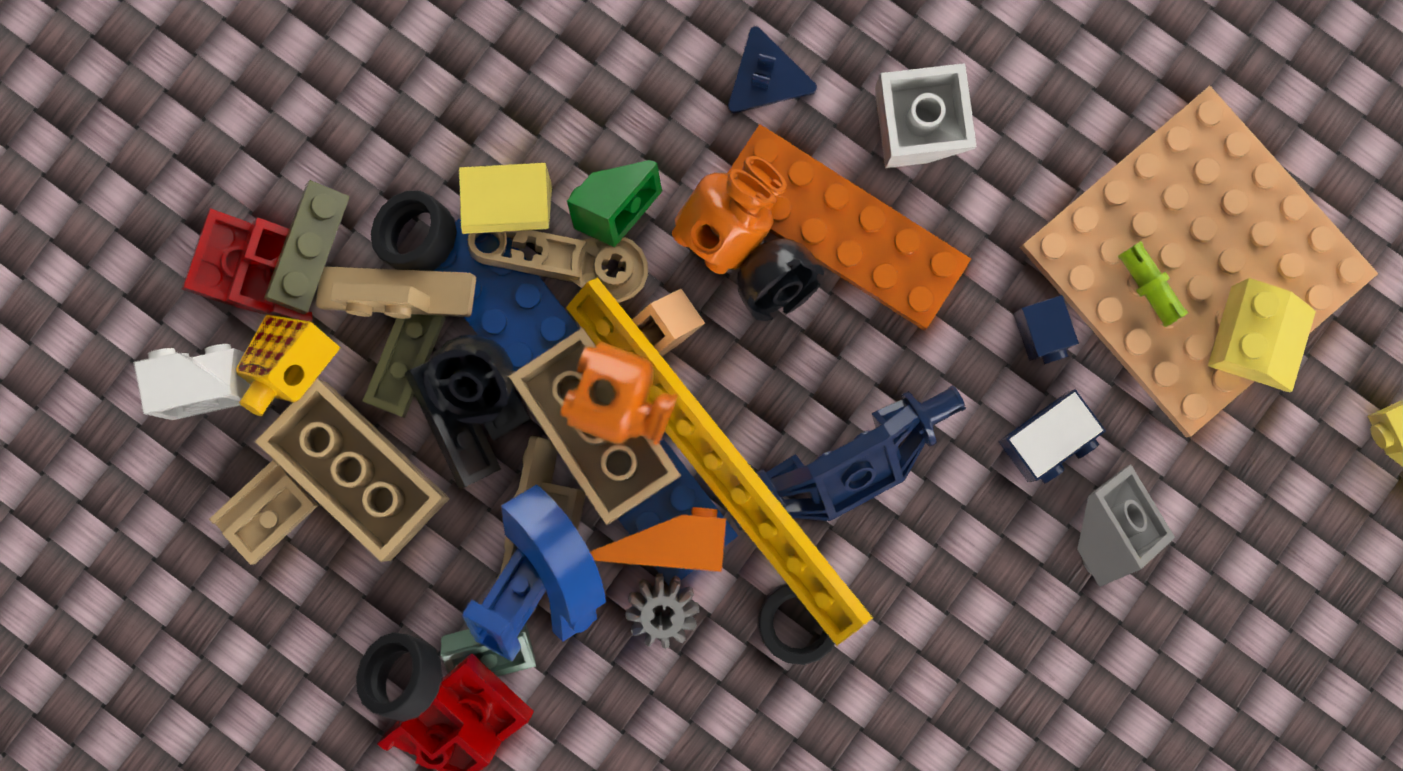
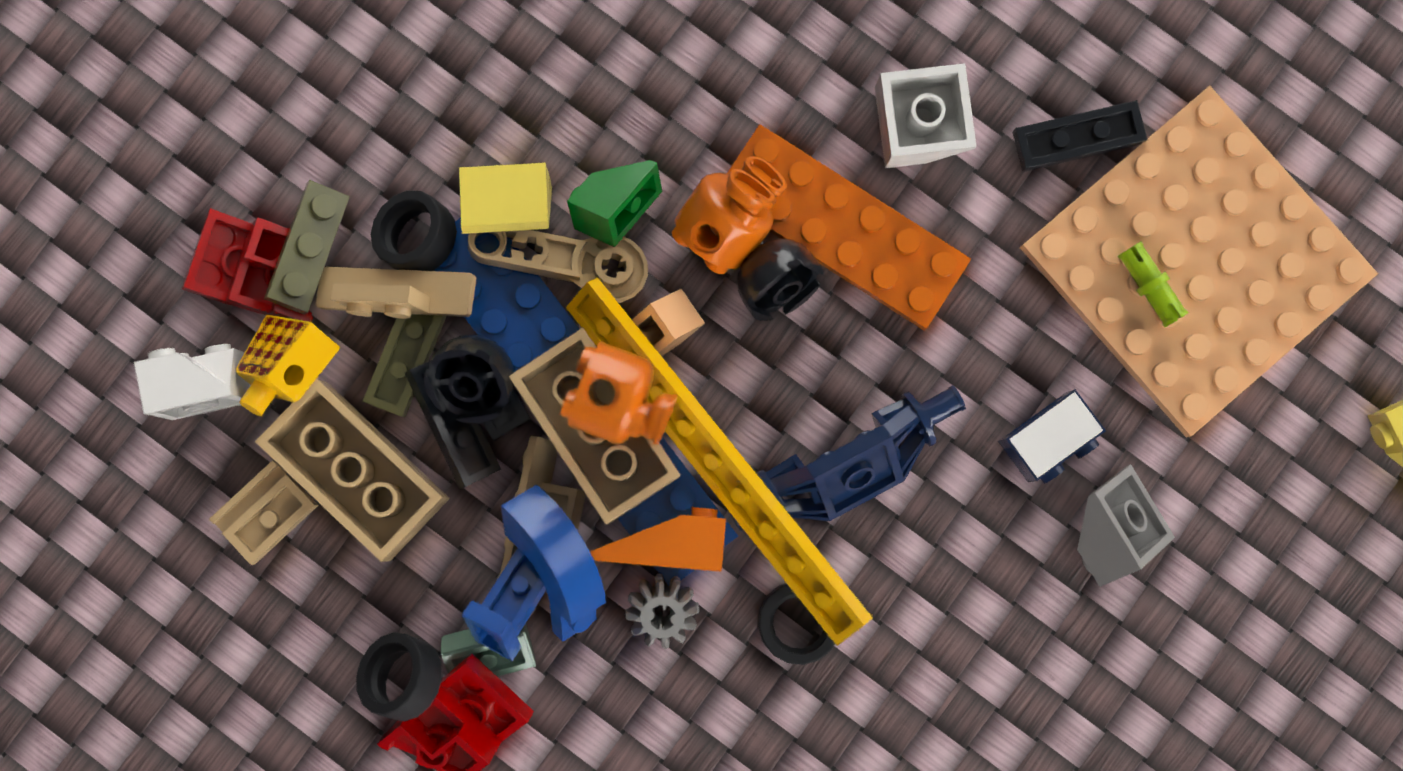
dark blue piece [728,26,817,113] -> none
dark blue brick [1013,295,1079,365] -> none
light yellow slope [1208,278,1316,392] -> none
none -> black plate [1012,100,1148,172]

